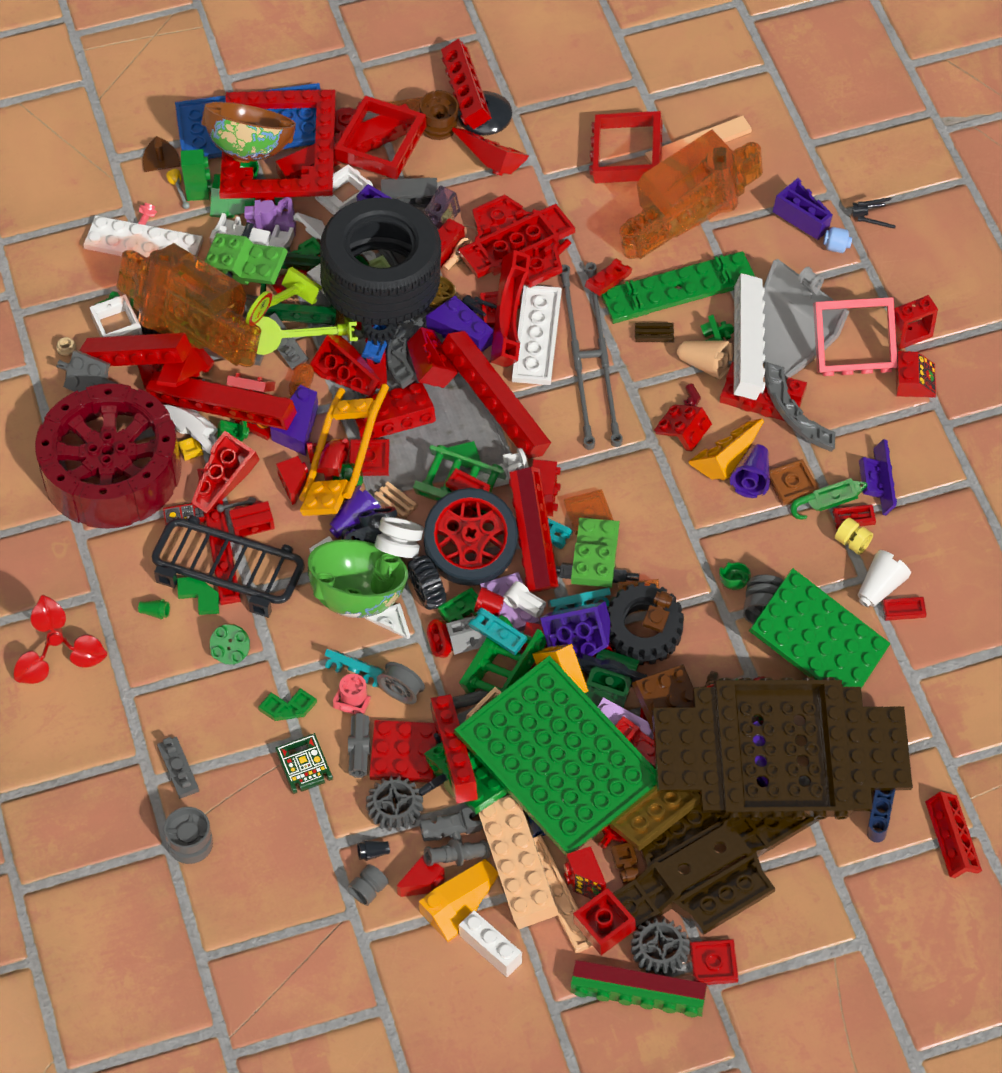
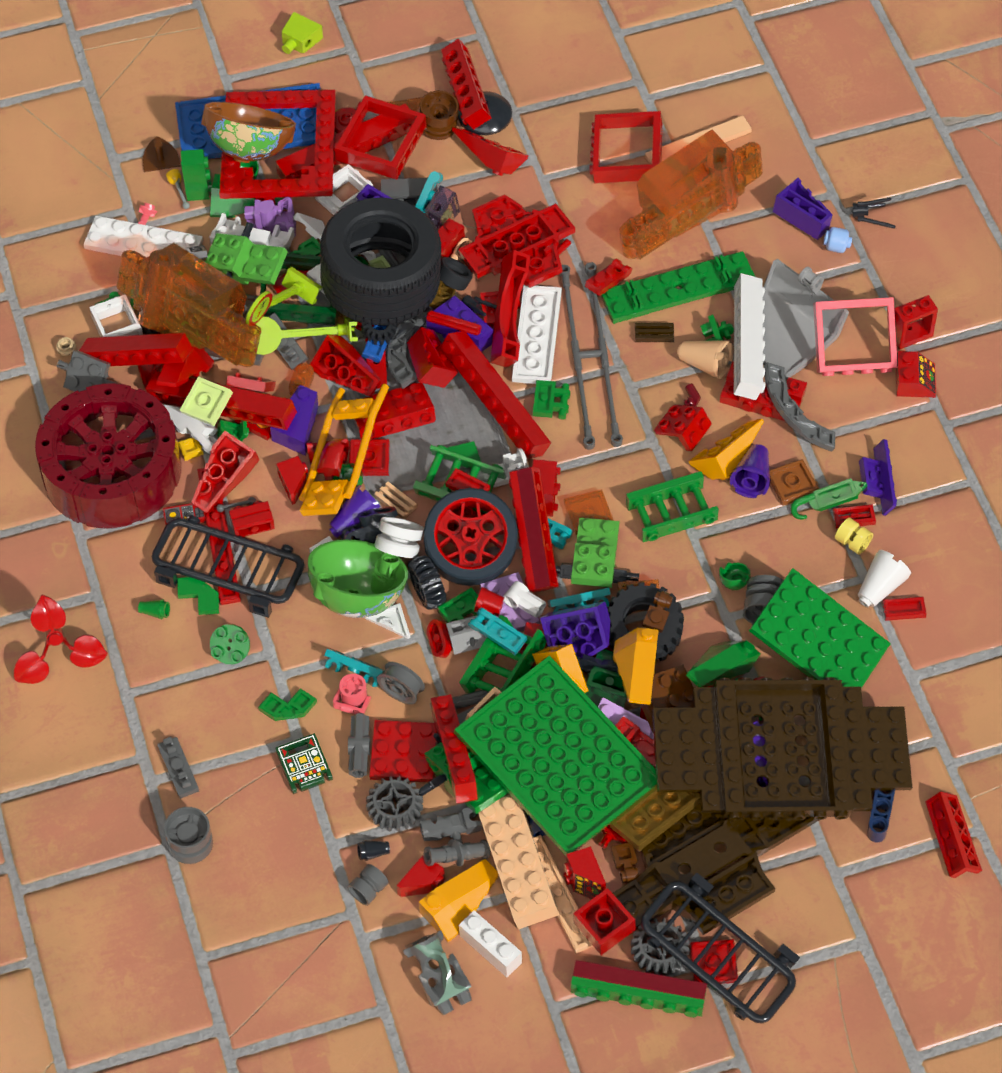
none -> yellowish green plate [180,377,233,426]
none -> dark grey plate [185,245,208,269]
none -> lime torso [281,12,323,54]
none -> dark grey hips [402,930,472,1015]
none -> teal plate [415,171,443,214]
none -> red axle [426,311,482,336]
none -> black tyre [440,257,473,291]
none -> green plate [533,380,571,420]
none -> light orange wedge [613,628,658,705]
none -> green fence [626,471,719,543]
none -> black bar [641,873,800,1024]
none -> green wedge [686,640,761,687]

